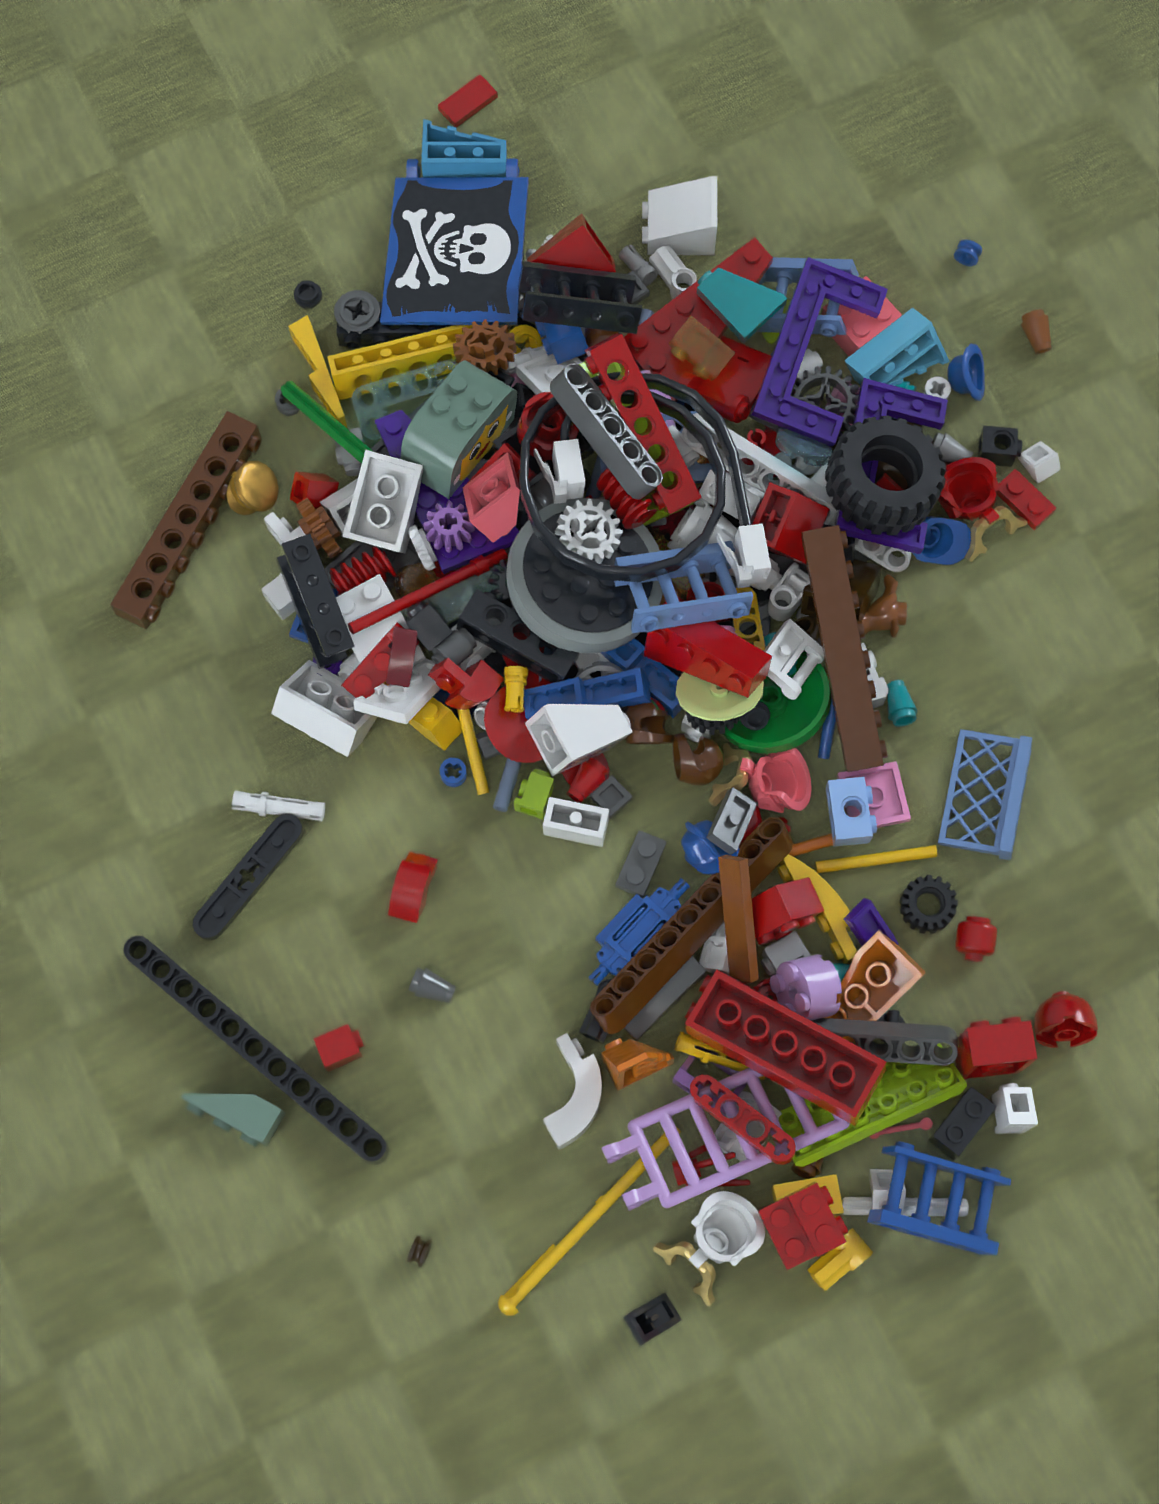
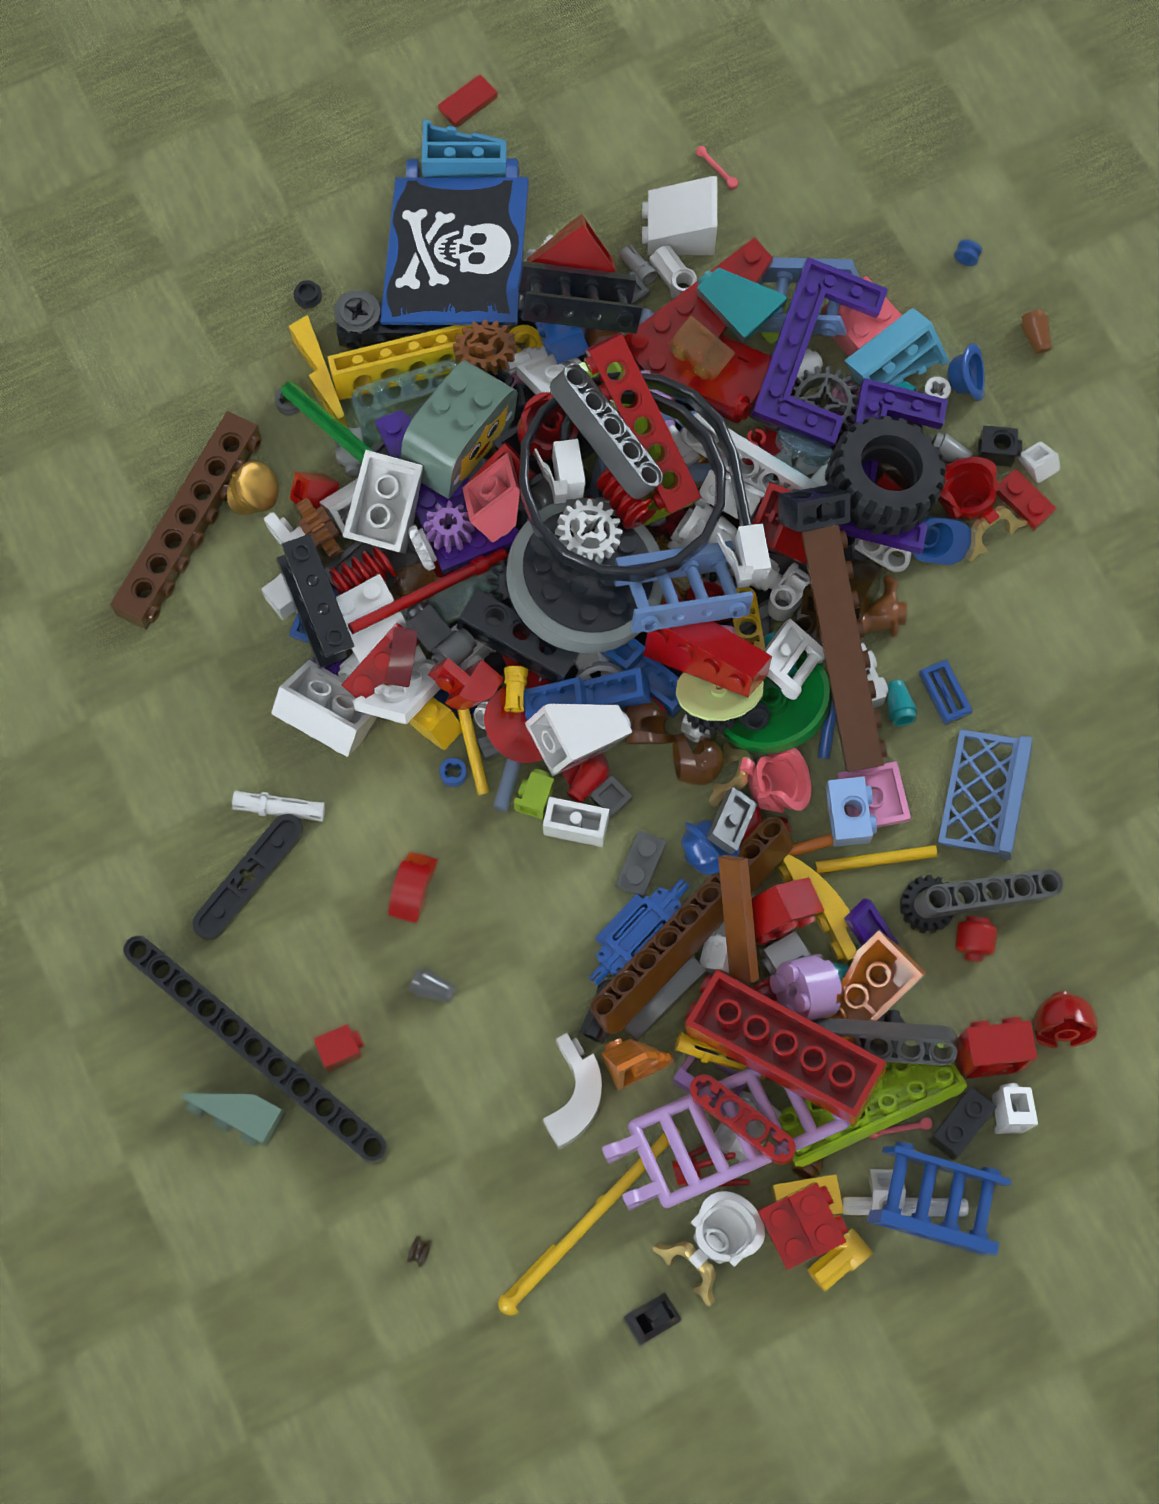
none -> coral hinge [696,146,738,190]
none -> black brick [779,485,851,532]
none -> dark grey beam [914,869,1064,919]
none -> blue tile [919,659,973,725]

